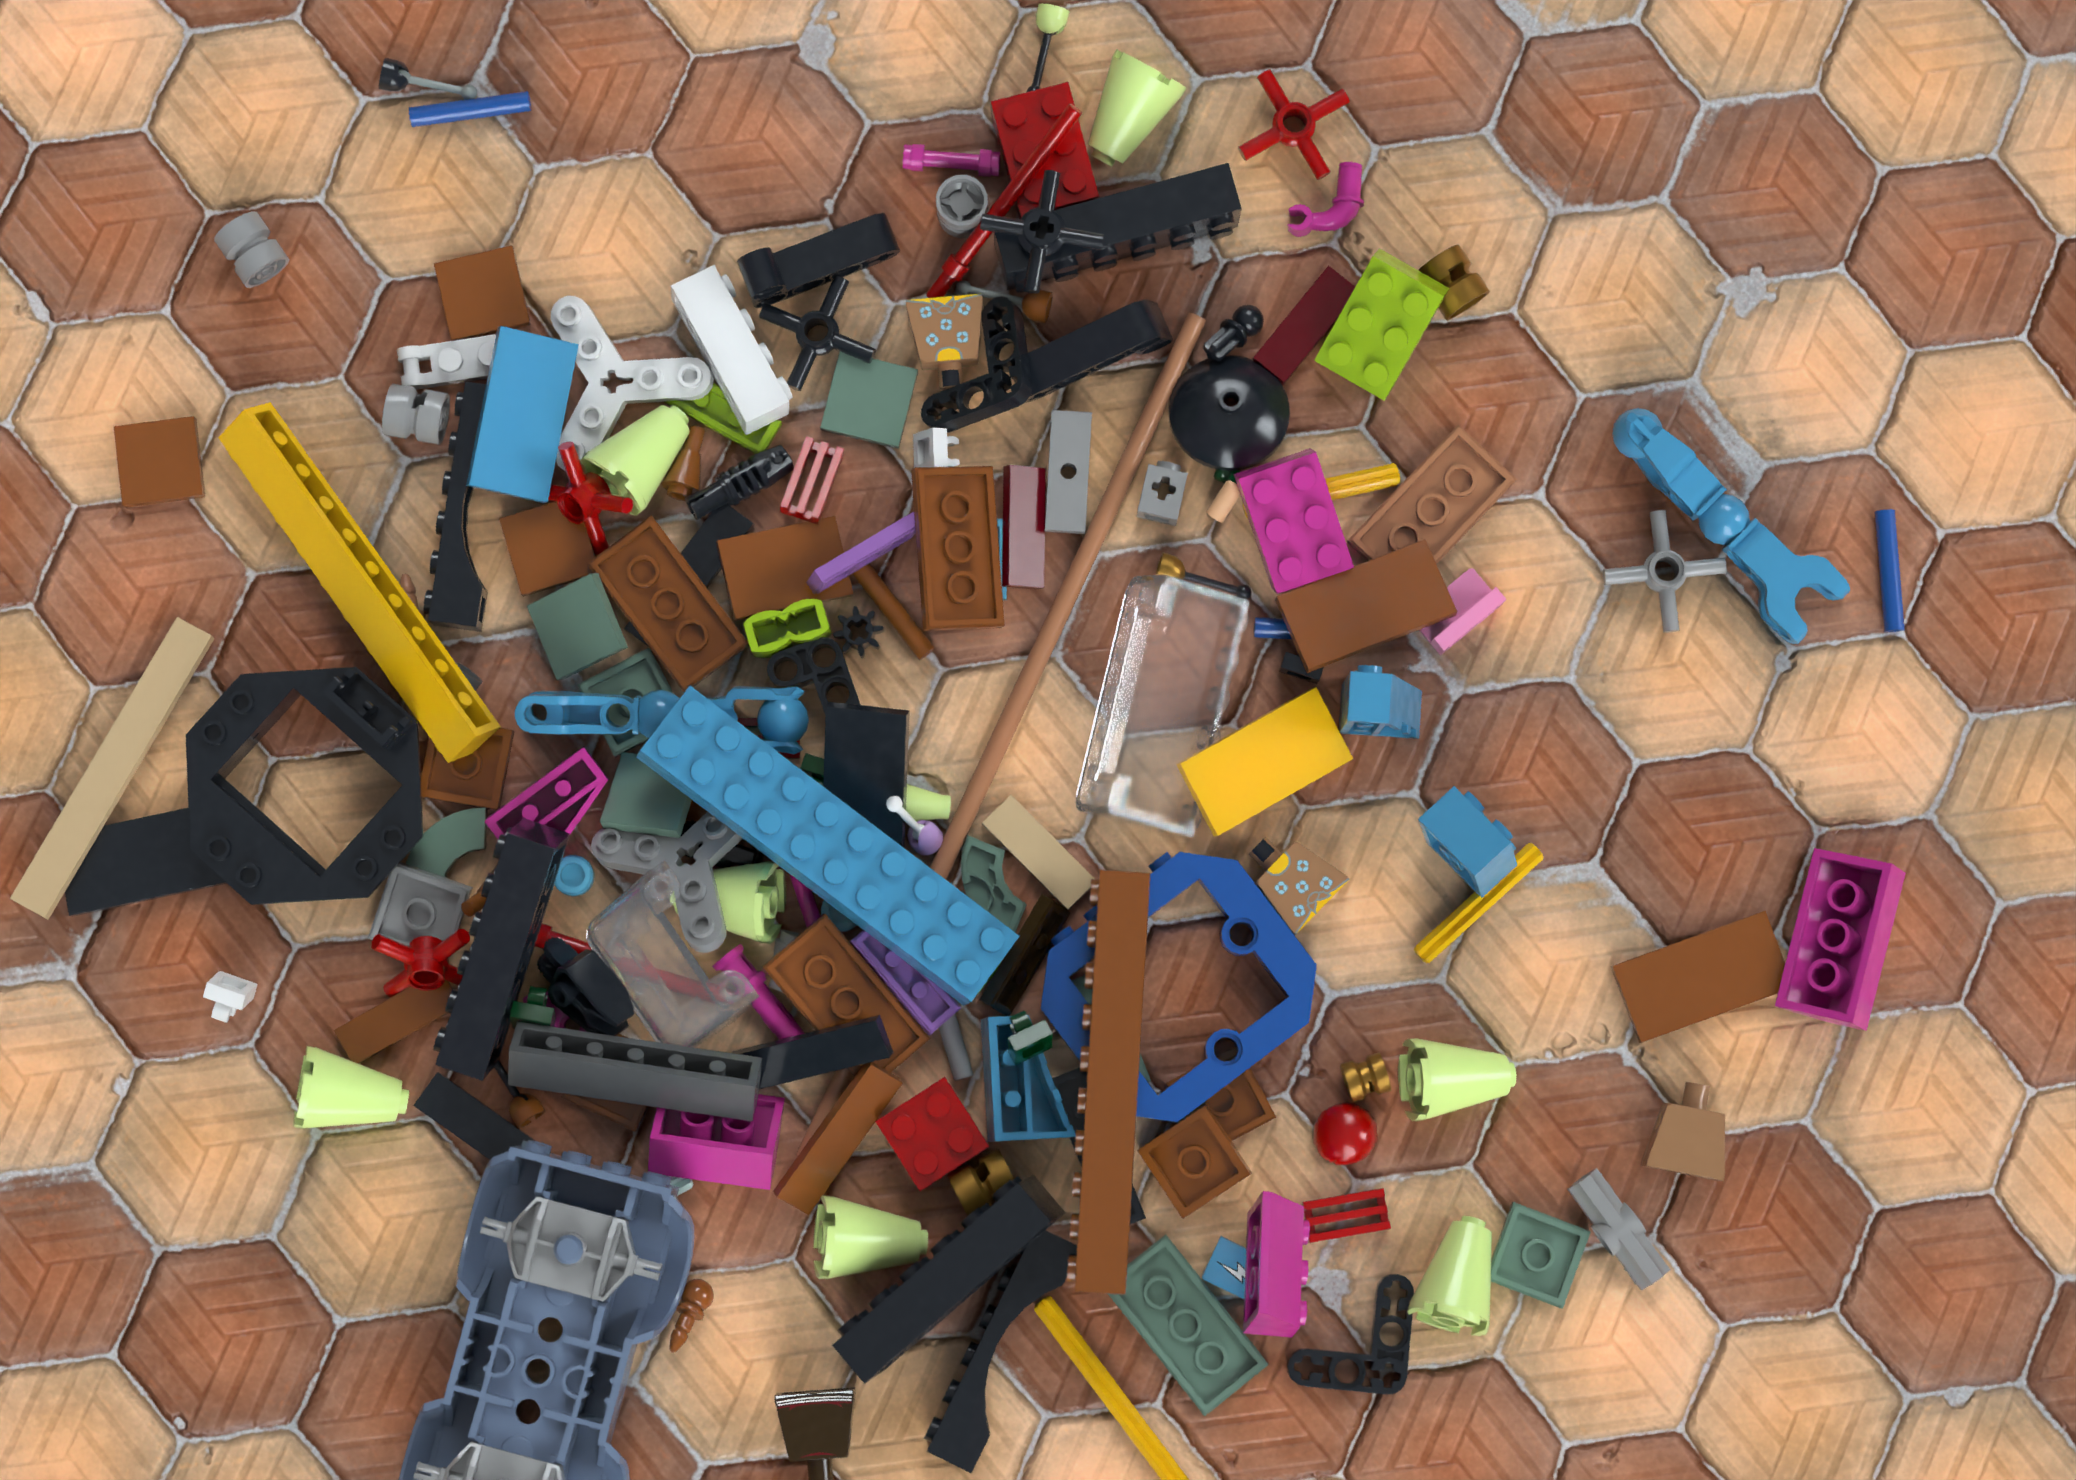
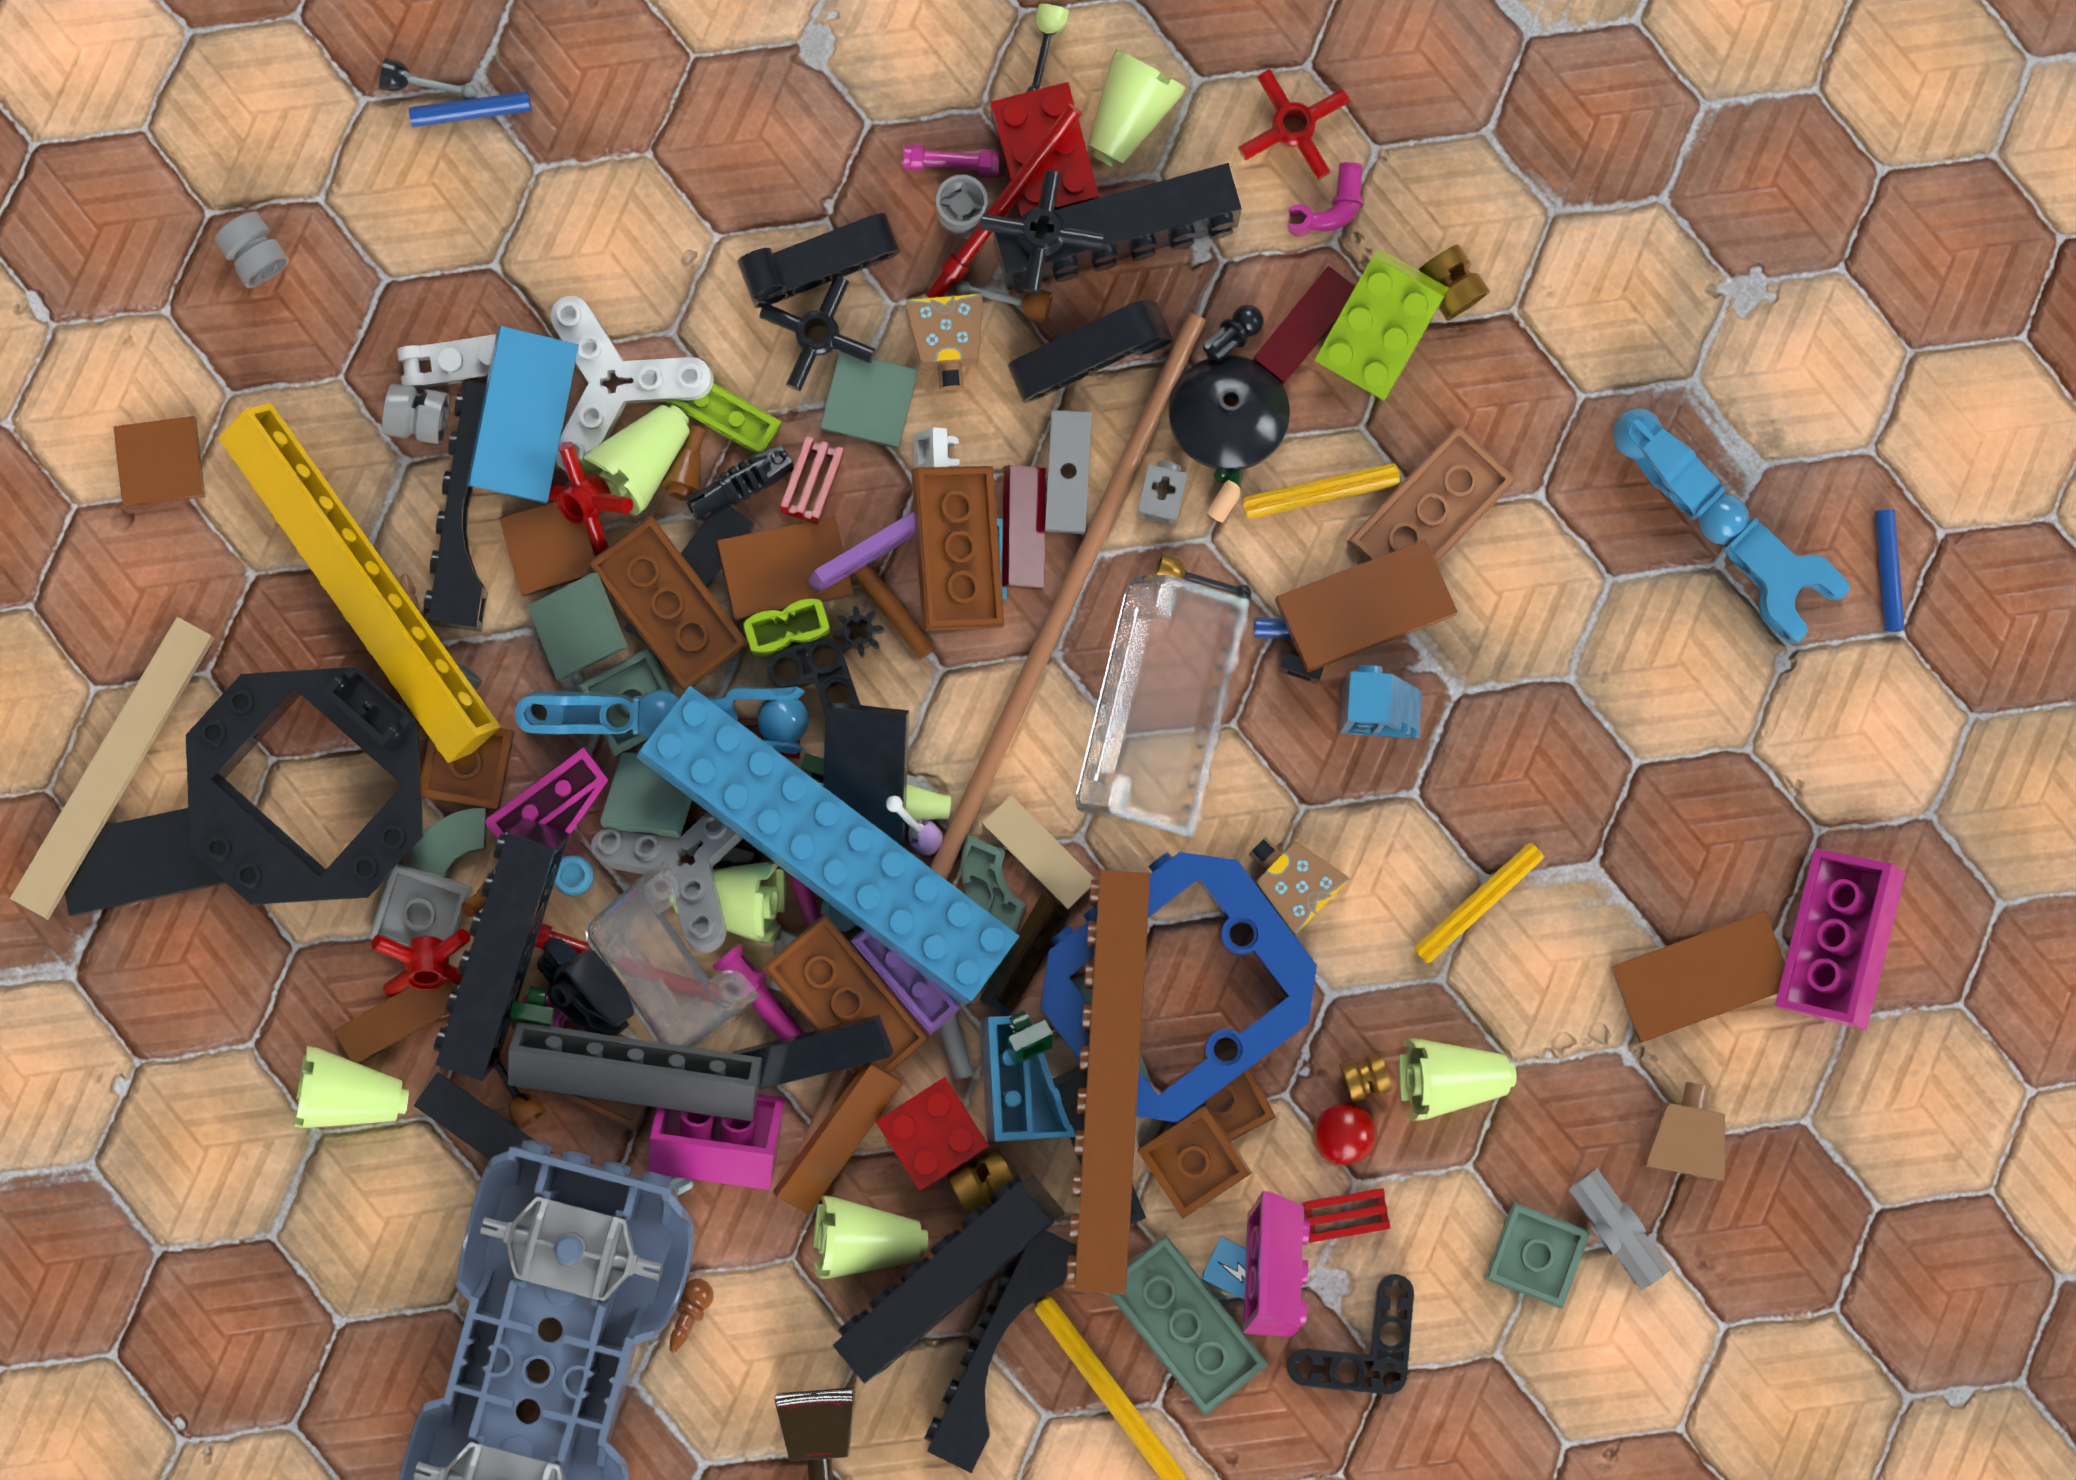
white tile [203,971,258,1023] -> none
dark orange tile [434,245,531,341] -> none
white brick [671,265,793,435] -> none
black beam [921,296,1032,433] -> none
yellow tile [1176,687,1353,836] -> none
dark pink brick [1234,448,1354,594] -> none
yellowish green cone [1407,1216,1492,1336] -> none
dark azure brick [1418,786,1517,898] -> none
bright pink panel [1419,568,1506,656] -> none
light grey bar [1603,510,1727,633] -> none

